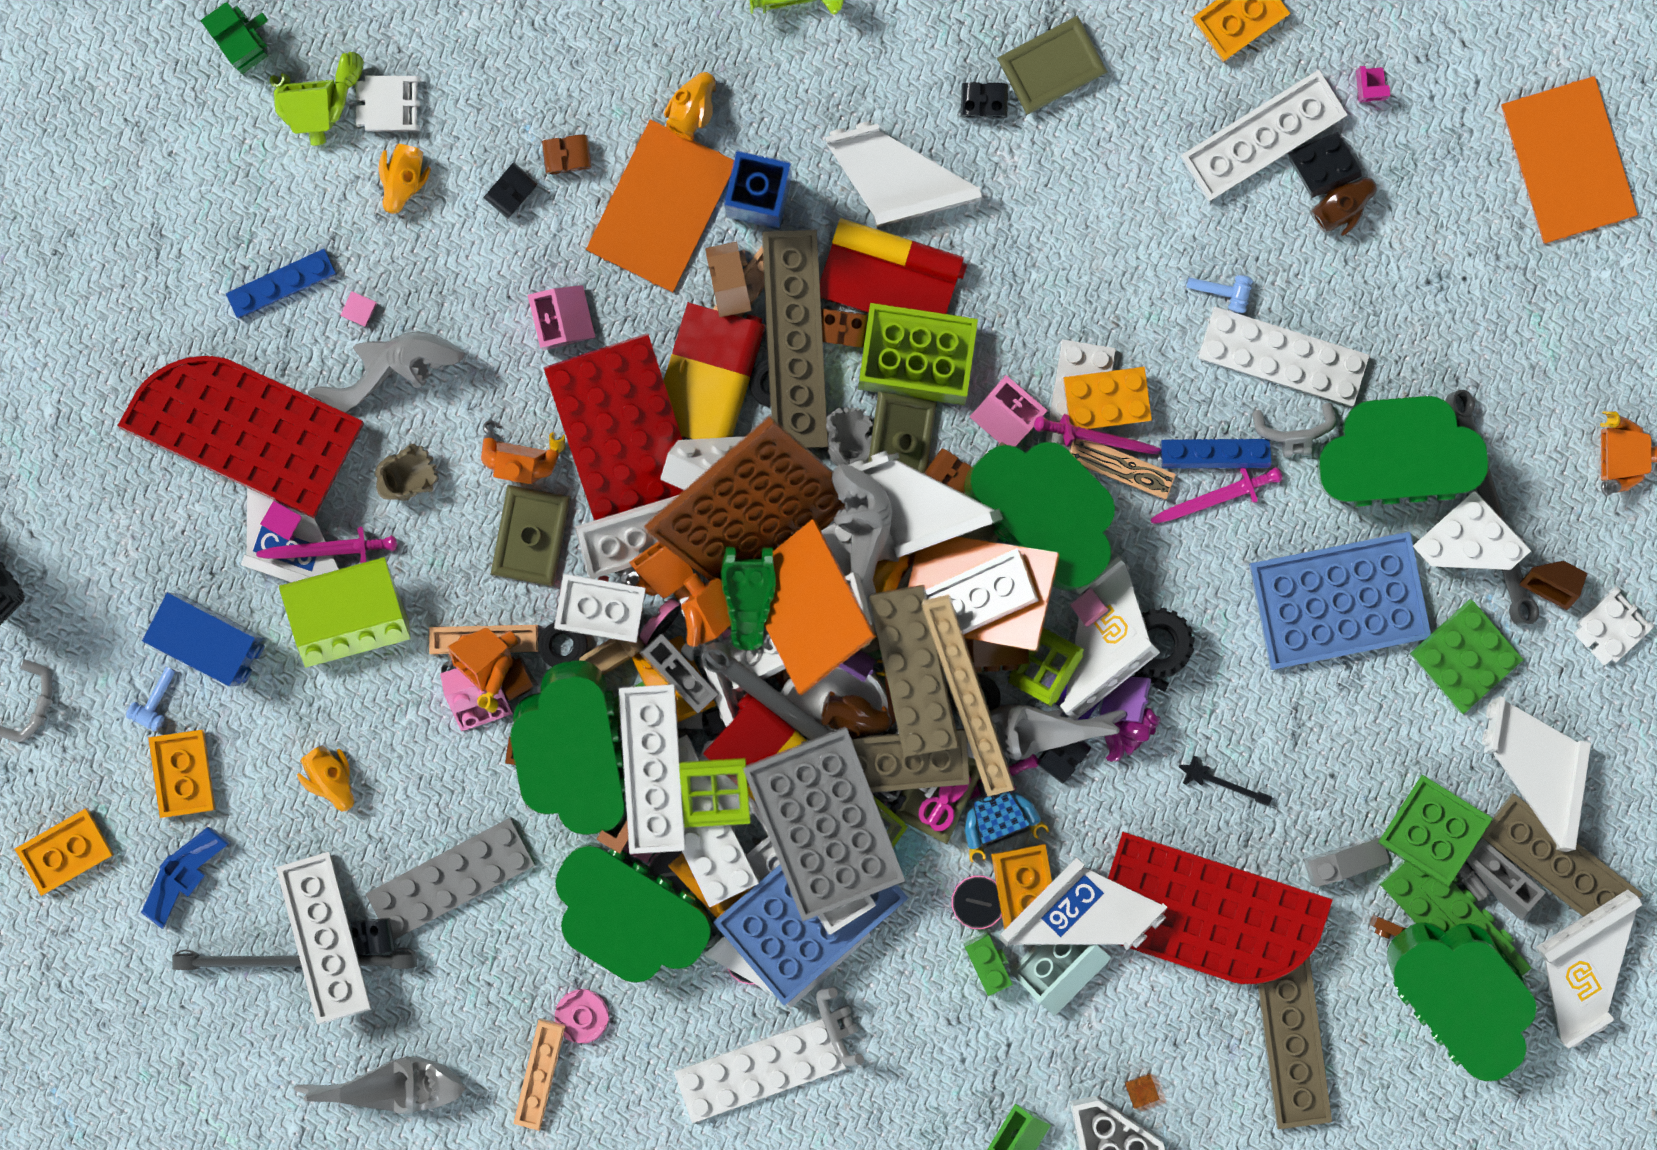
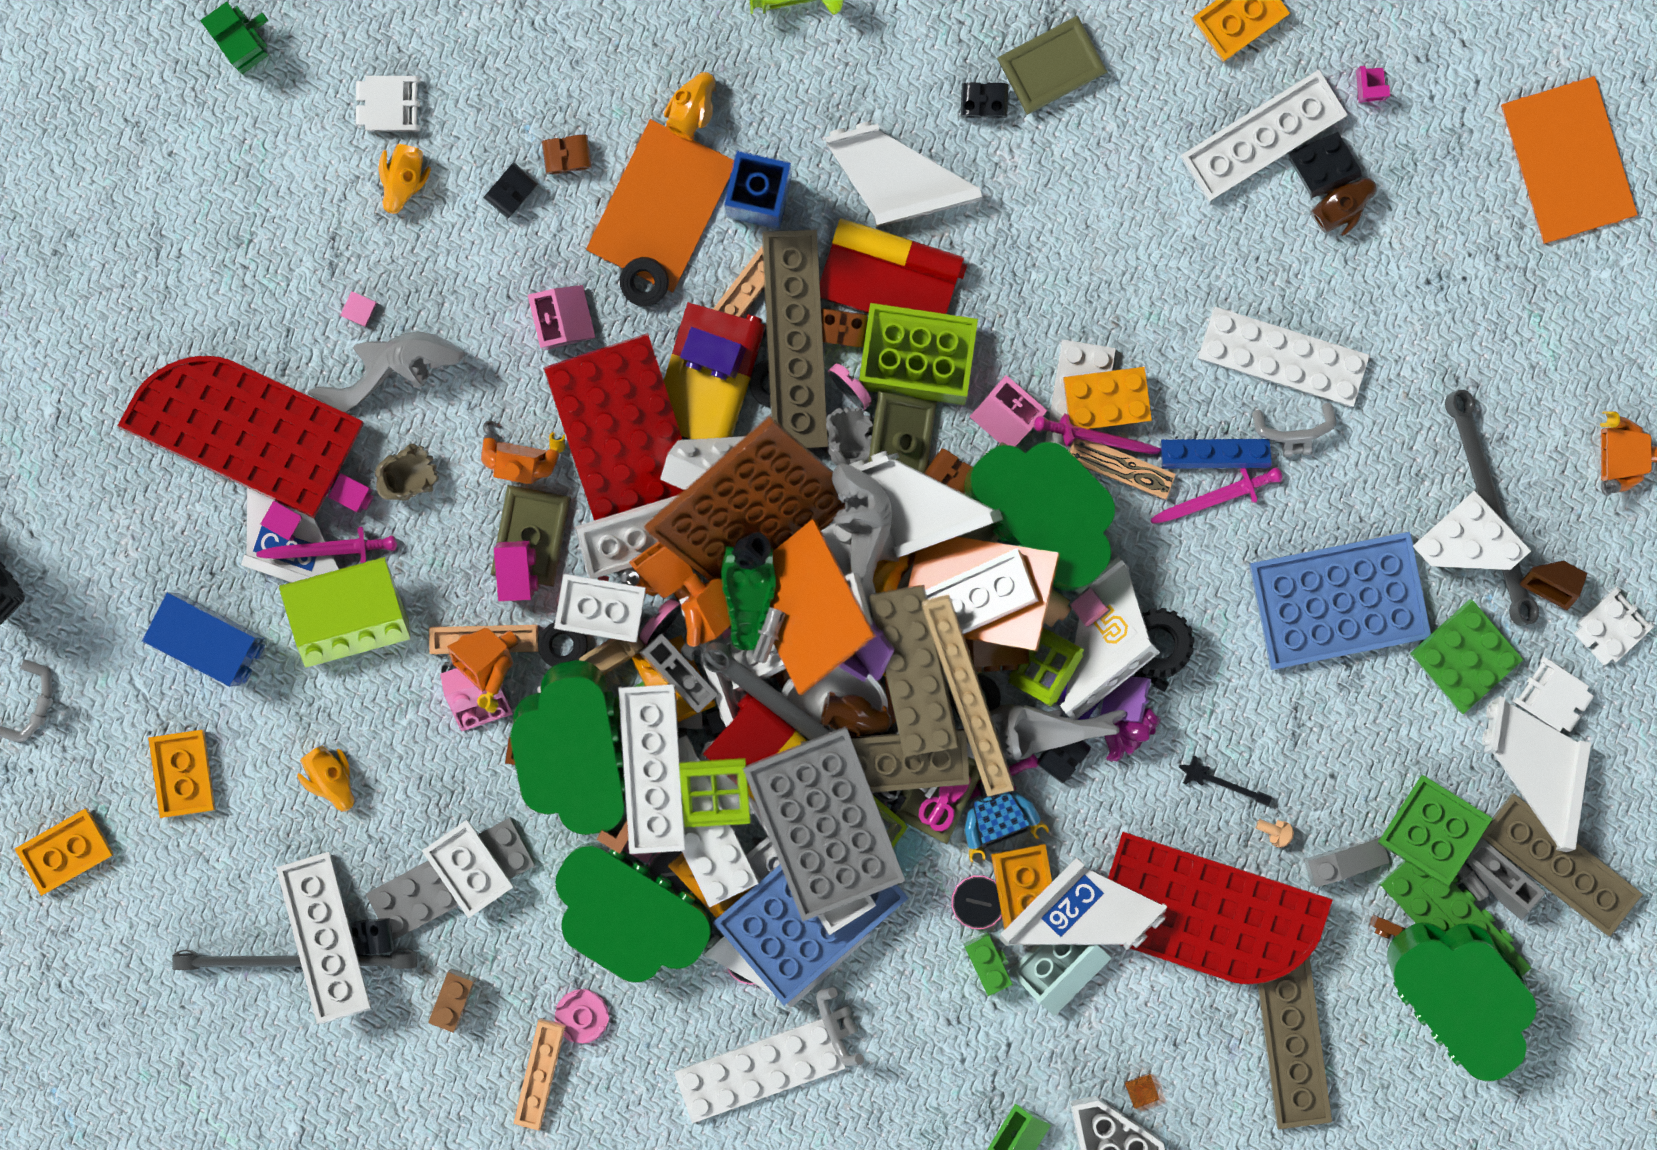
light blue piece [126,667,176,733] -> none
blue plate [141,827,231,929] -> none
blue plate [225,249,337,319] -> none
lime torso [269,51,364,146] -> none
light grey piece [294,1056,465,1114] -> none
reddish brown slope [502,656,539,700] -> none
medium nougat brick [705,241,755,317] -> none
light blue piece [1186,275,1253,313] -> none
green brick [1318,396,1488,507] -> none
white piece [1536,889,1642,1049] -> none
none -> dark pink brick [328,473,374,513]
none -> white plate [422,819,514,918]
none -> medium nougat brick [428,968,477,1033]
none -> dark pink brick [494,541,538,601]
none -> black tyre [620,257,669,306]
none -> dark purple brick [680,327,747,381]
none -> black plate [731,532,771,570]
none -> light grey axle [753,607,786,664]
none -> bright pink tile [828,364,872,410]
none -> medium lavender piece [855,619,895,681]
none -> light nougat plate [1044,588,1072,628]
none -> light nougat plate [1255,818,1294,848]
none -> white plate [1513,657,1594,732]

